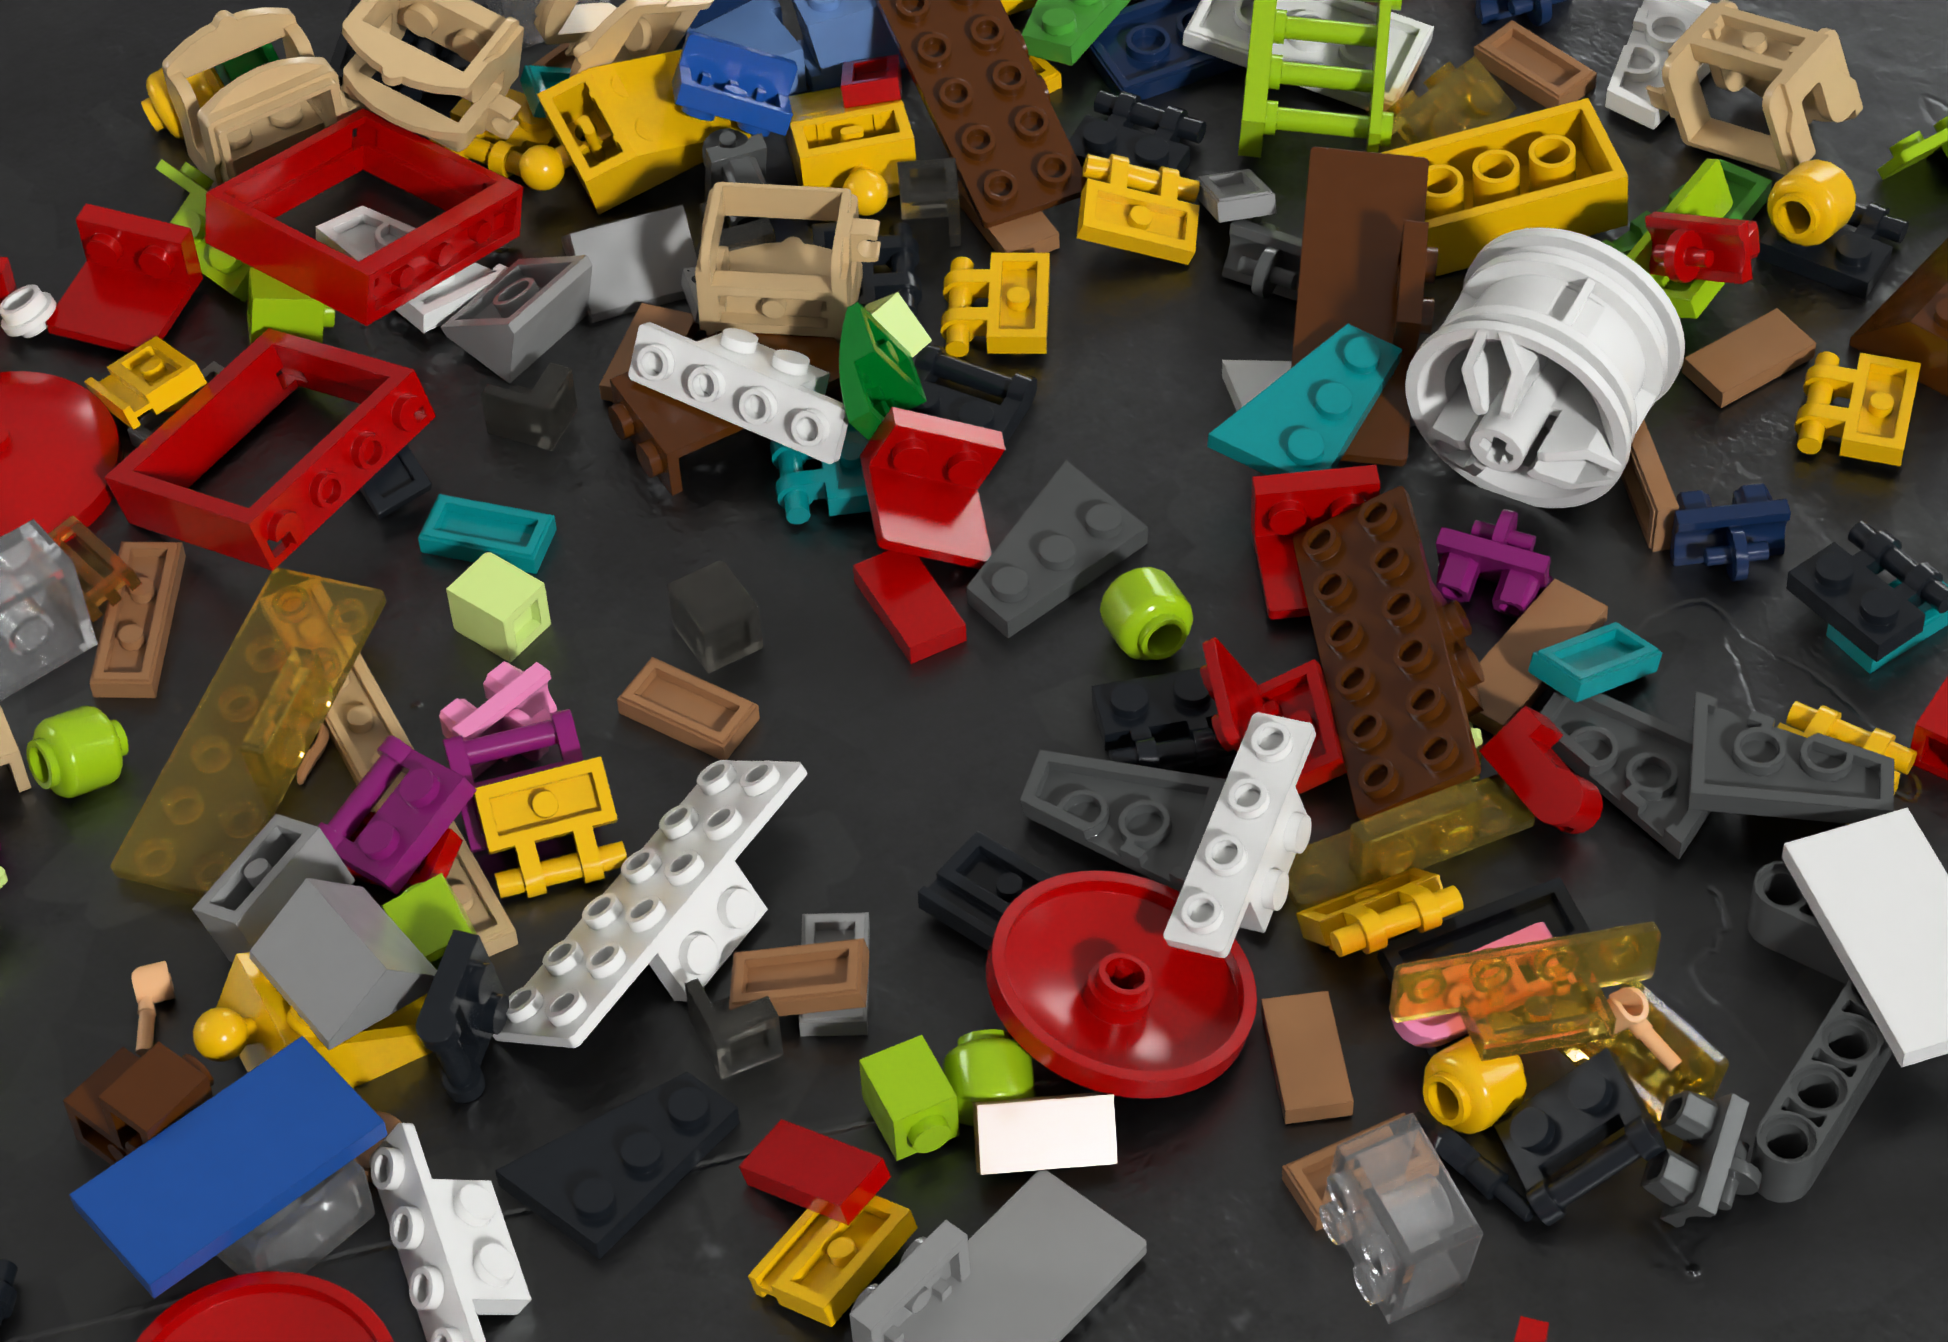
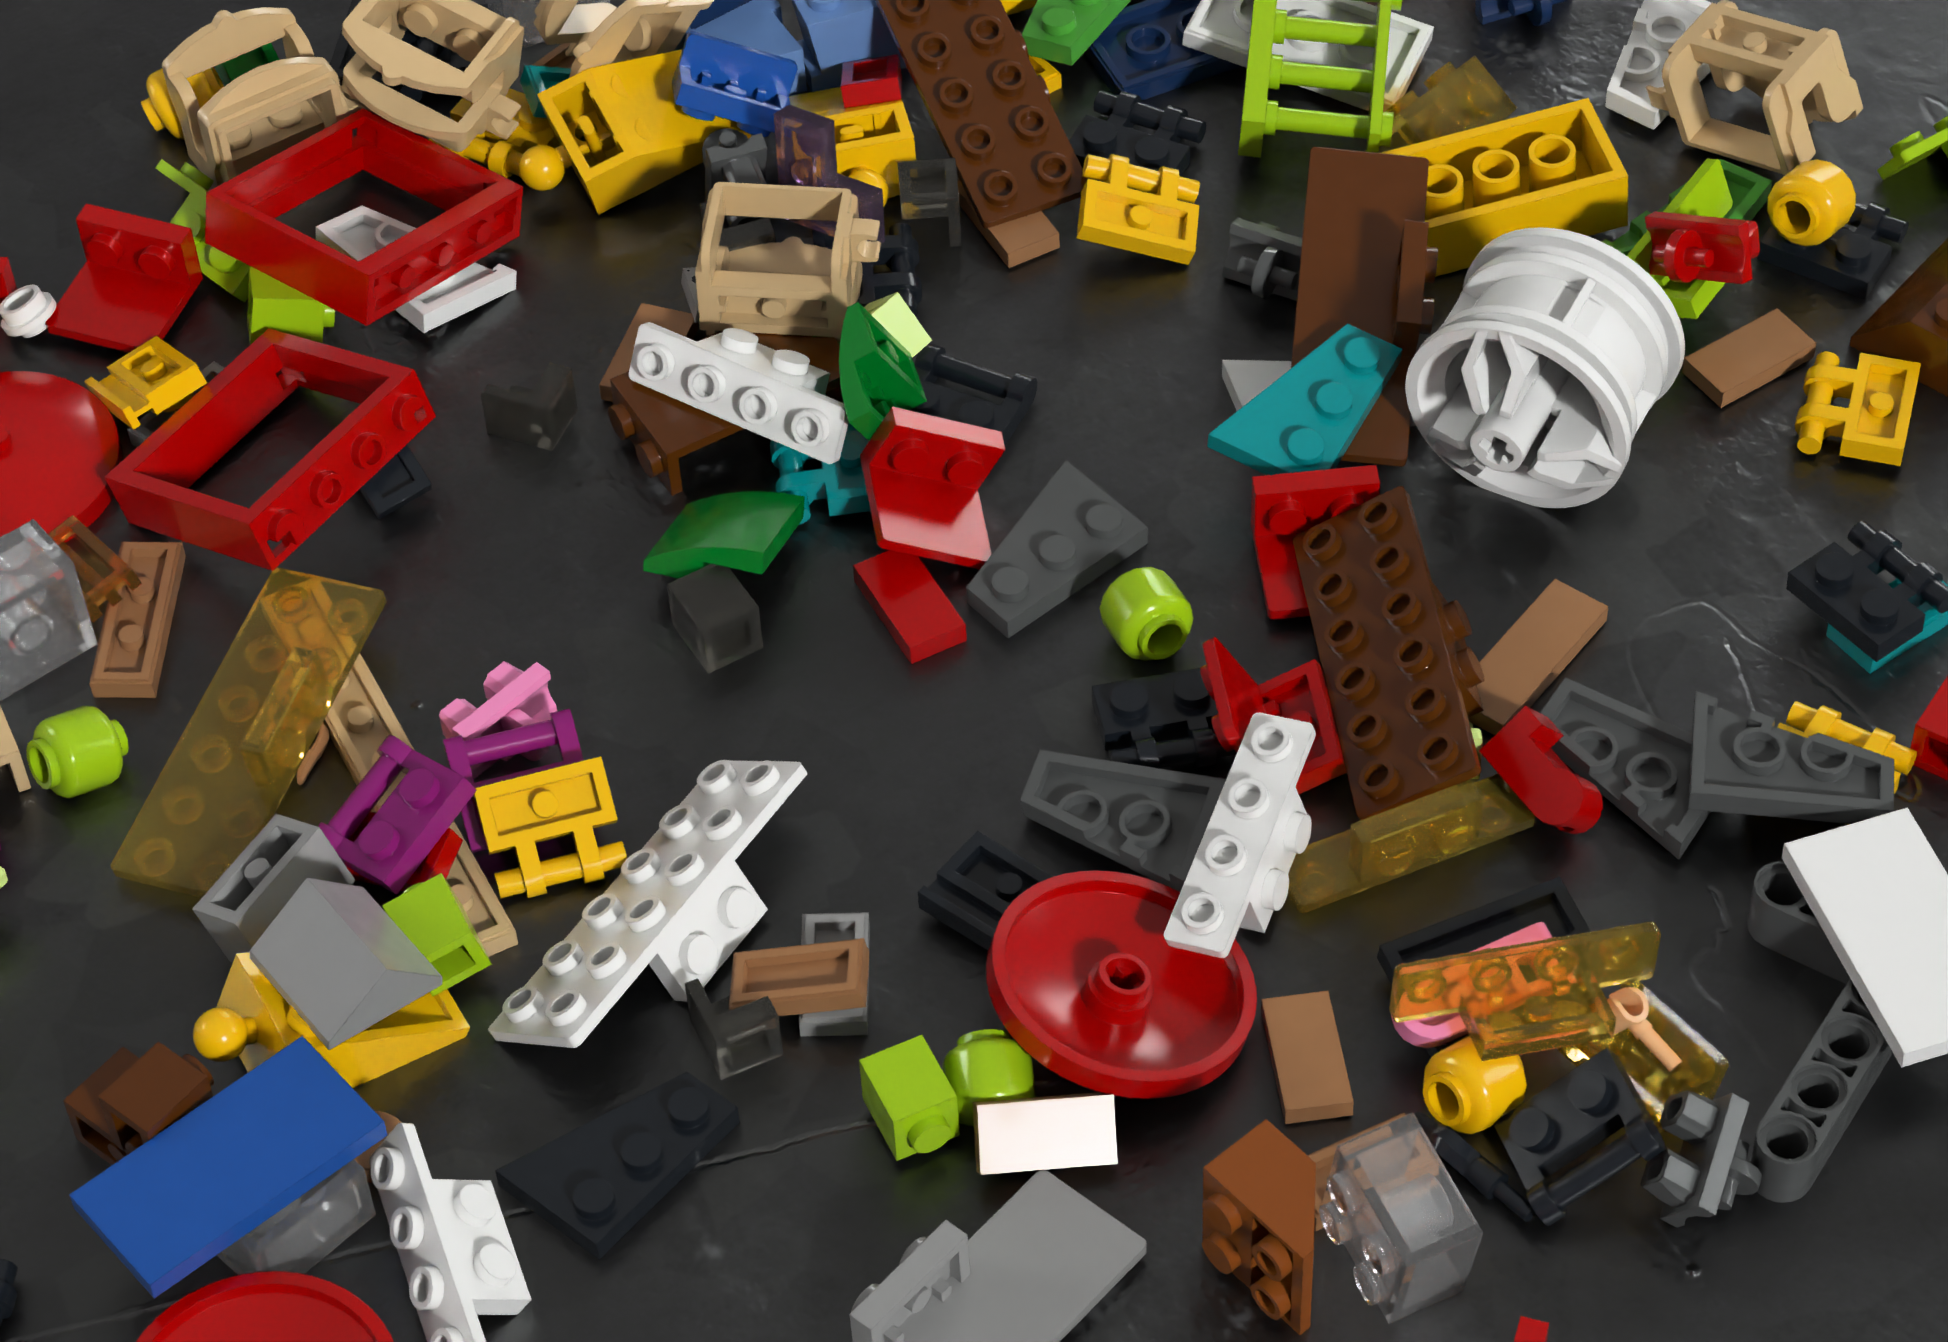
light nougat hand [131,961,176,1056] -> none
black plate [416,930,509,1103] -> none
teal tile [418,494,557,574] -> none
light grey slope [441,255,593,384] -> none
yellowish green panel [446,552,551,663] -> none
light grey slope [561,205,697,323] -> none
medium nougat tile [617,657,760,760] -> none
red tile [739,1119,891,1225] -> none
yellow plate [748,1195,918,1327] -> none
yellow plate [940,252,1050,358] -> none
light grey tile [1195,169,1277,223] -> none
yellow plate [1296,867,1464,957] -> none
magenta hips [1436,509,1553,619] -> none
medium nougat tile [1473,20,1597,109] -> none
teal tile [1528,622,1663,703] -> none
medium nougat tile [1621,420,1679,552] -> none
dark blue hips [1669,483,1791,582] -> none
none -> green slope [643,491,805,584]
none -> plate [774,105,885,243]
none -> dark orange slope [1202,1119,1316,1335]

